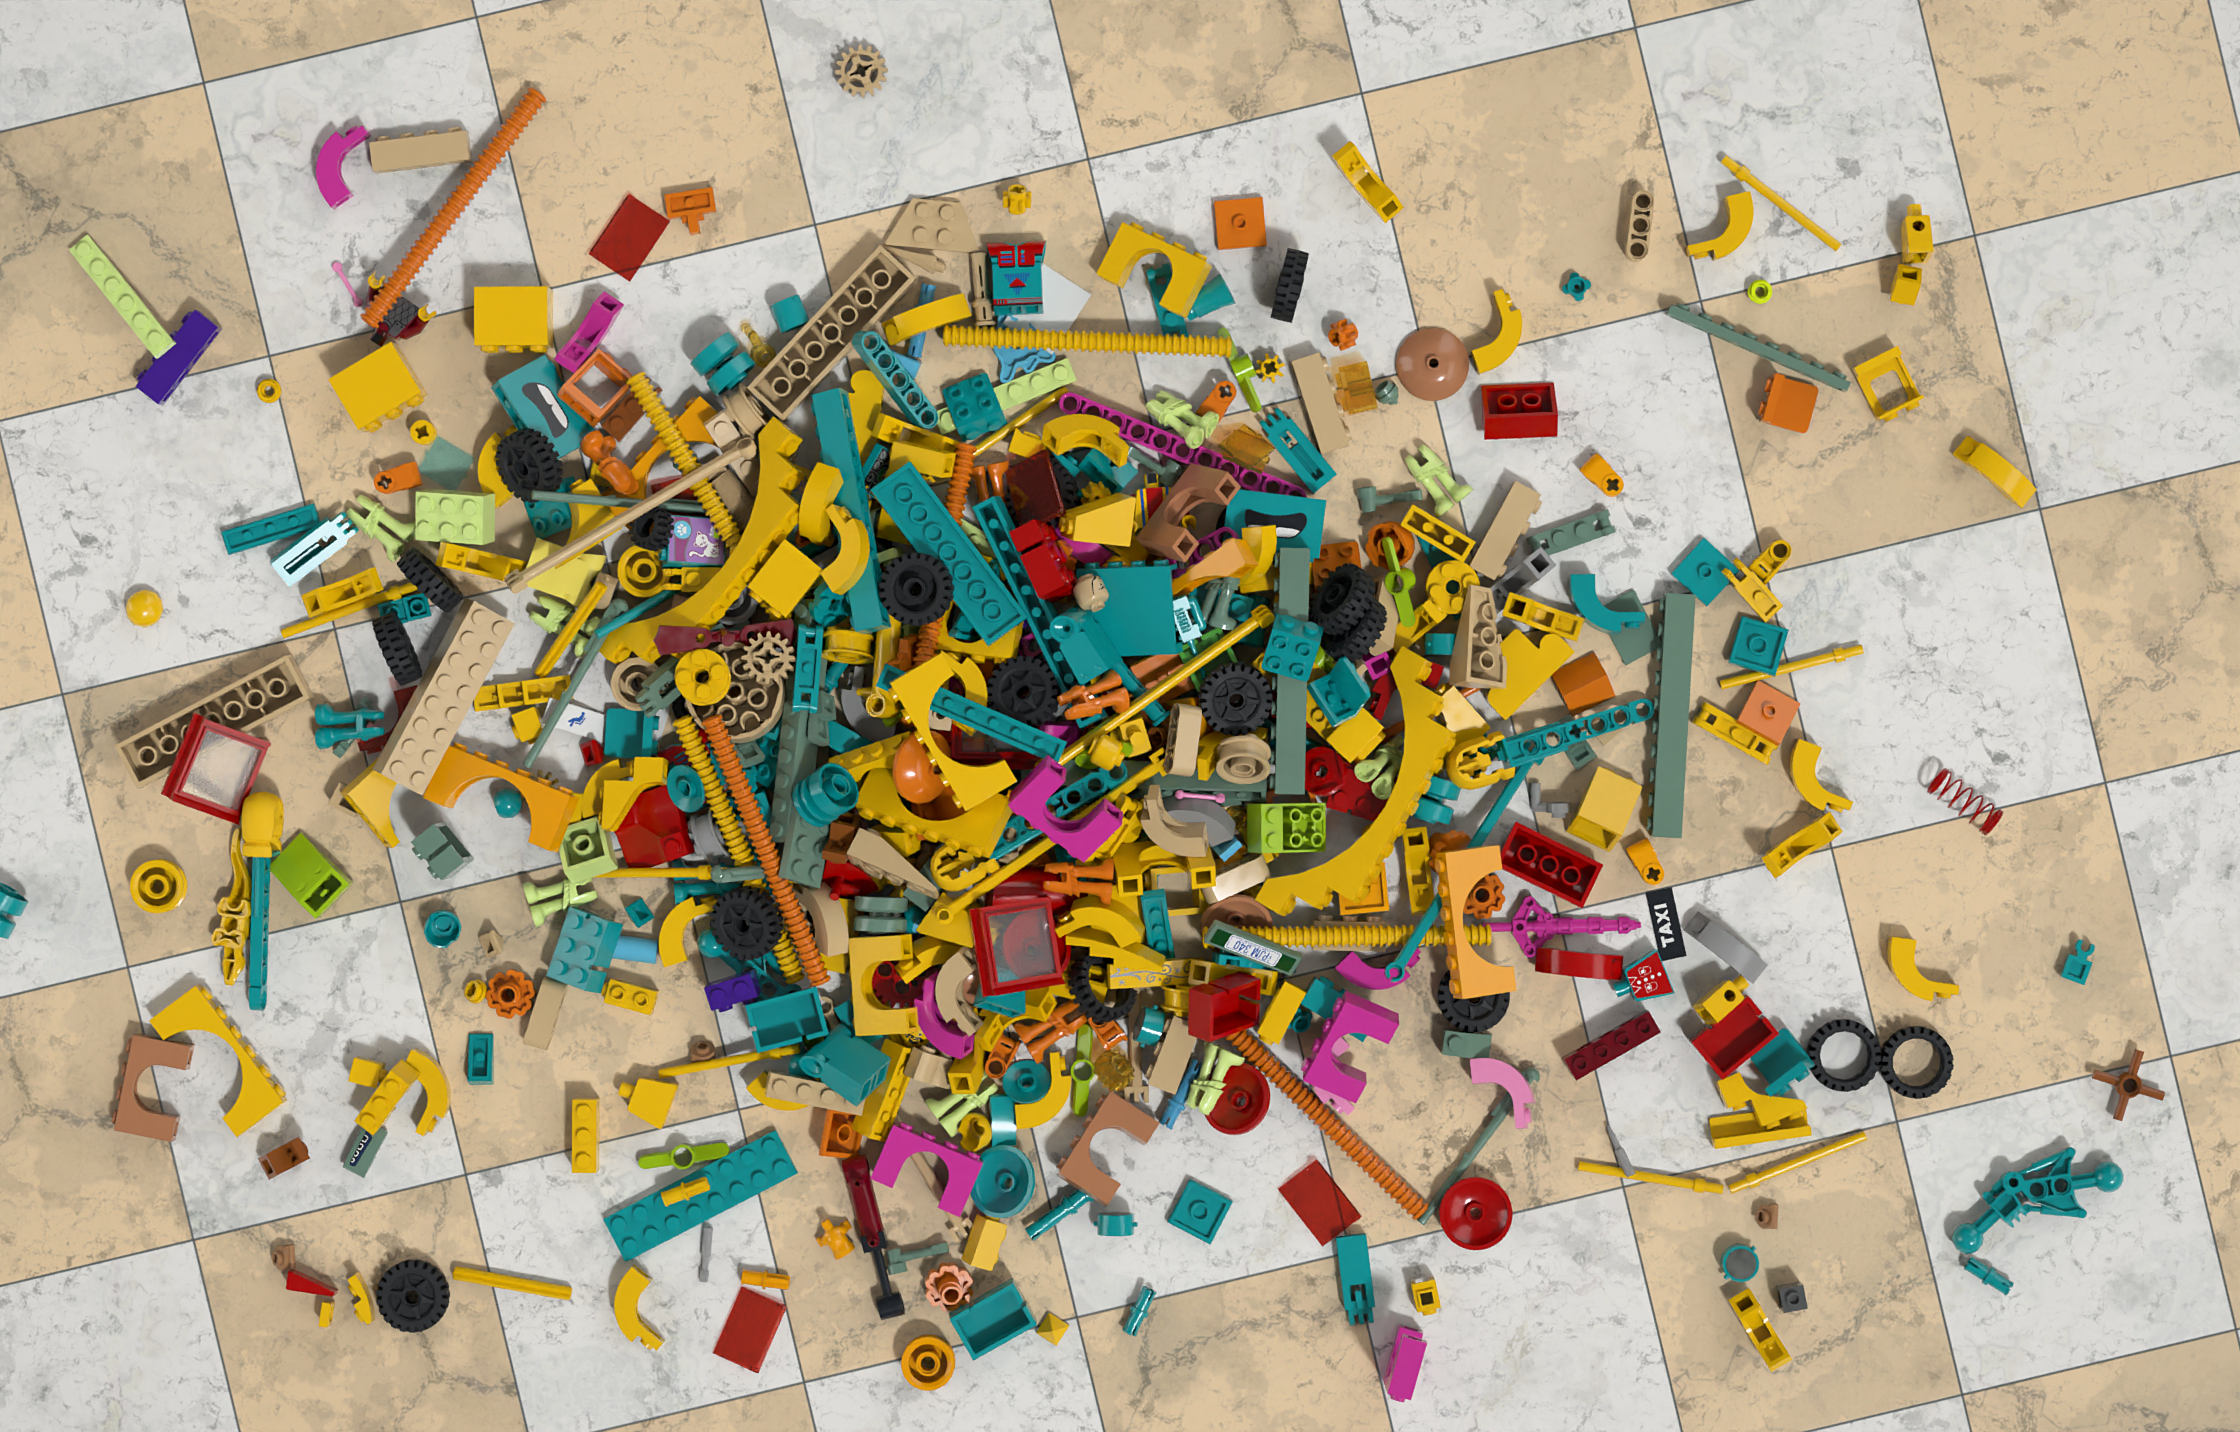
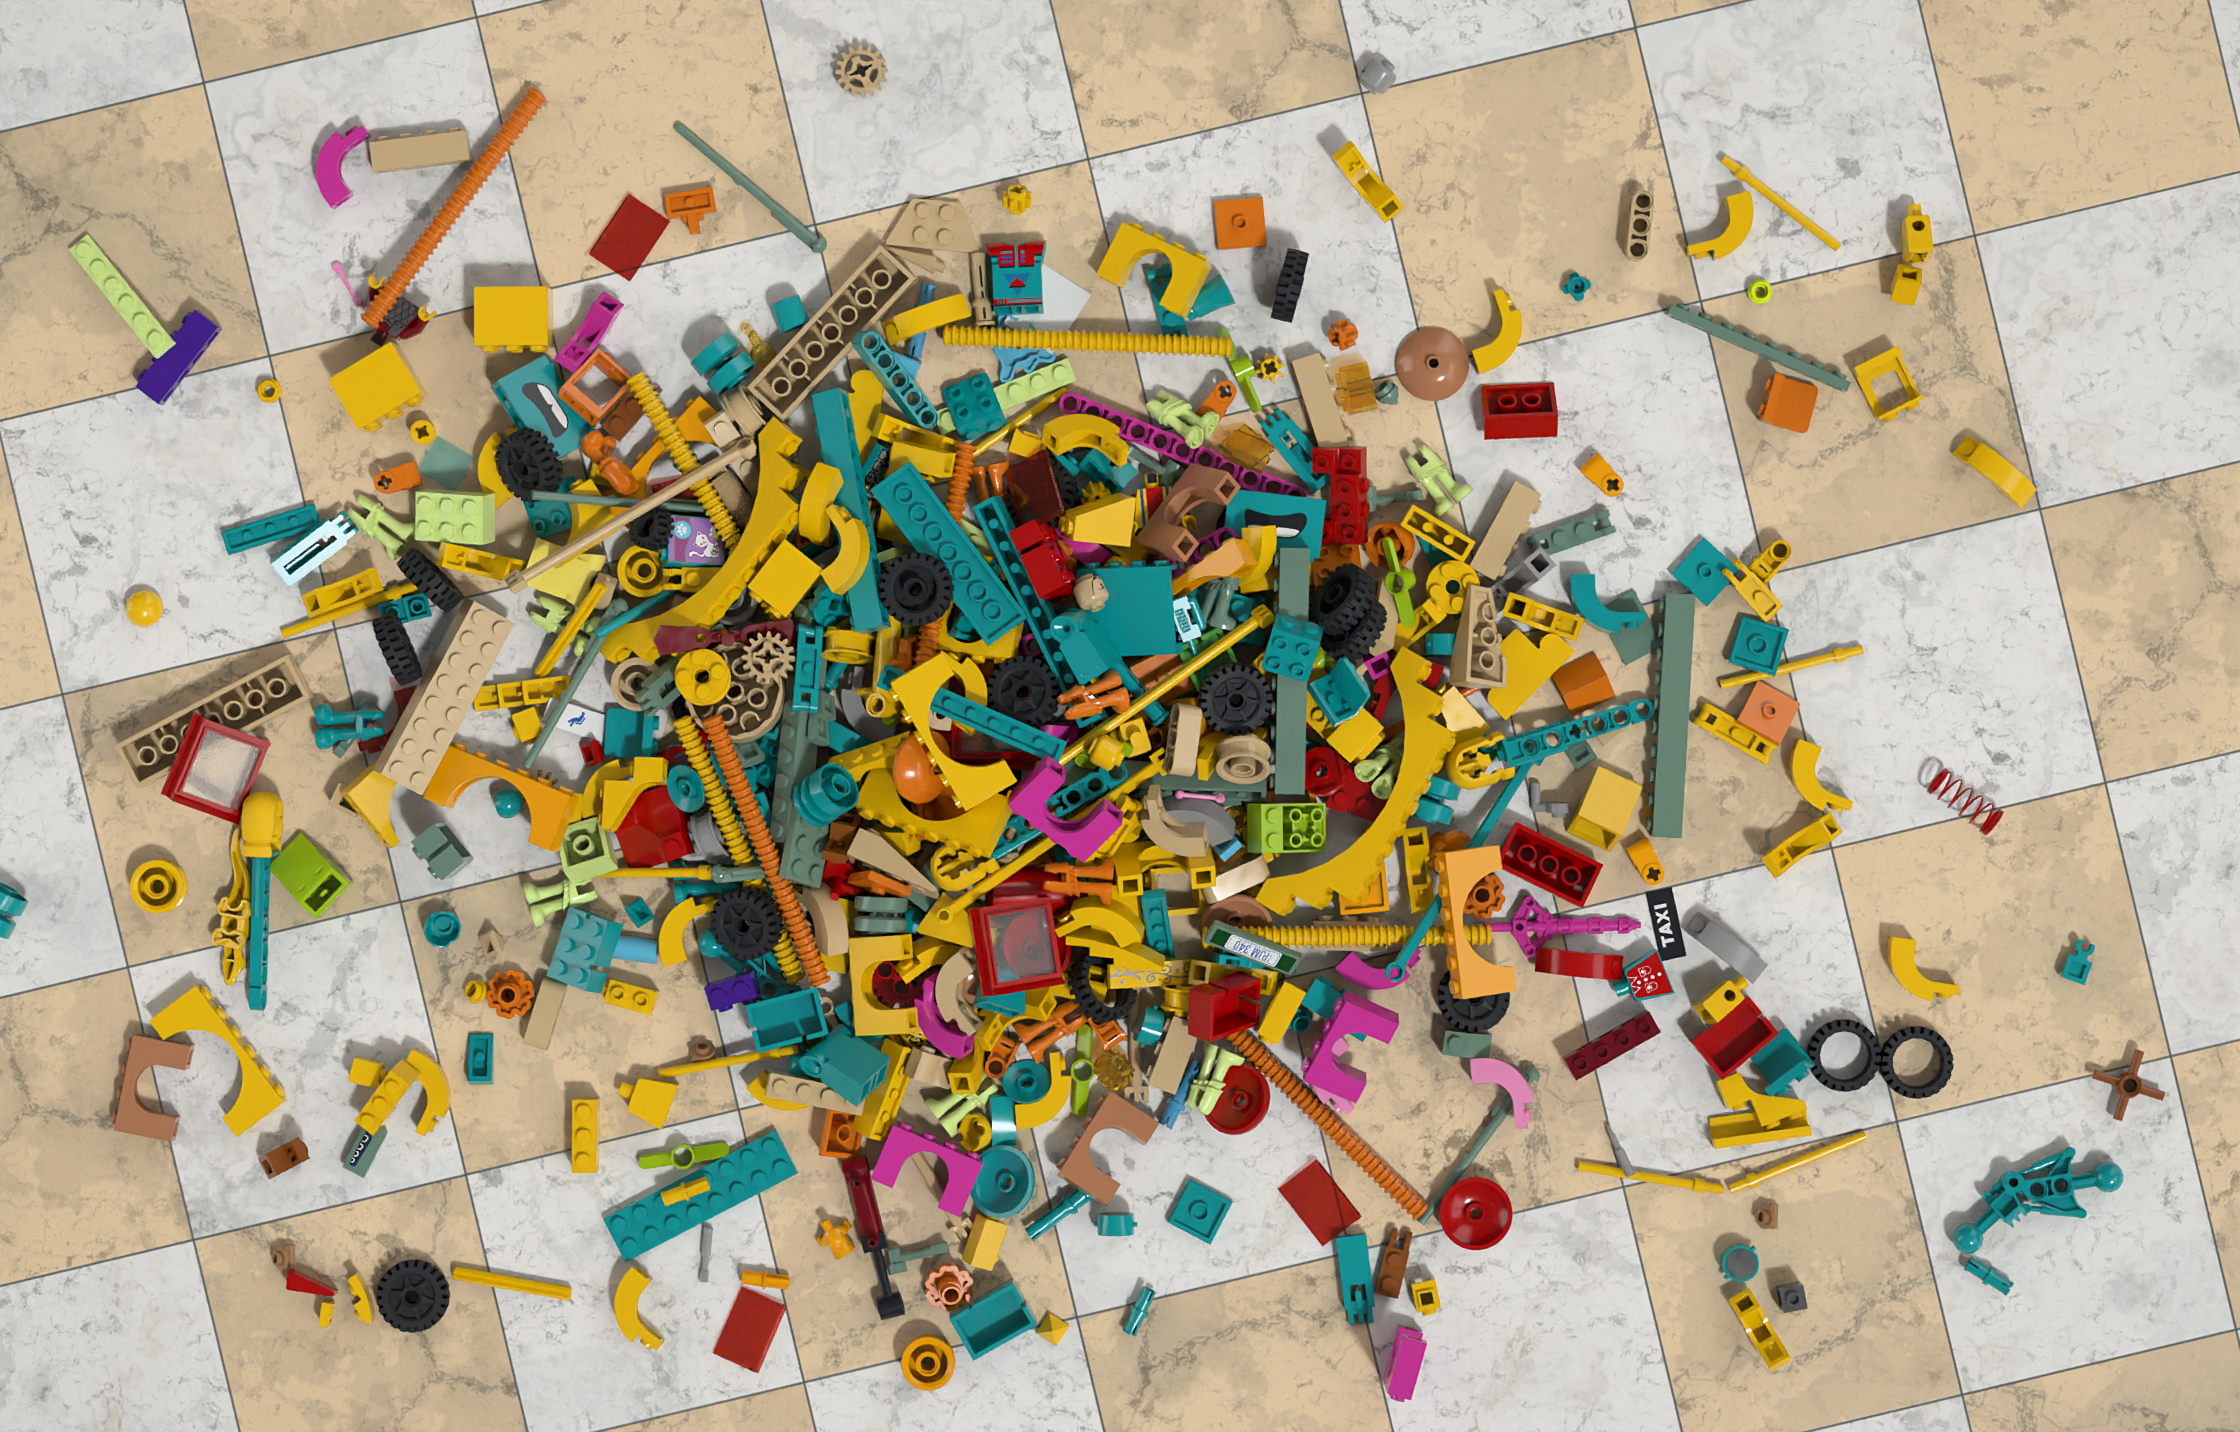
none -> sand green bar [675,123,827,253]
none -> orange plate [847,870,912,898]
none -> red bracket [1312,446,1370,545]
none -> light grey head [1360,58,1396,95]
none -> dark orange hinge [1374,1227,1413,1299]

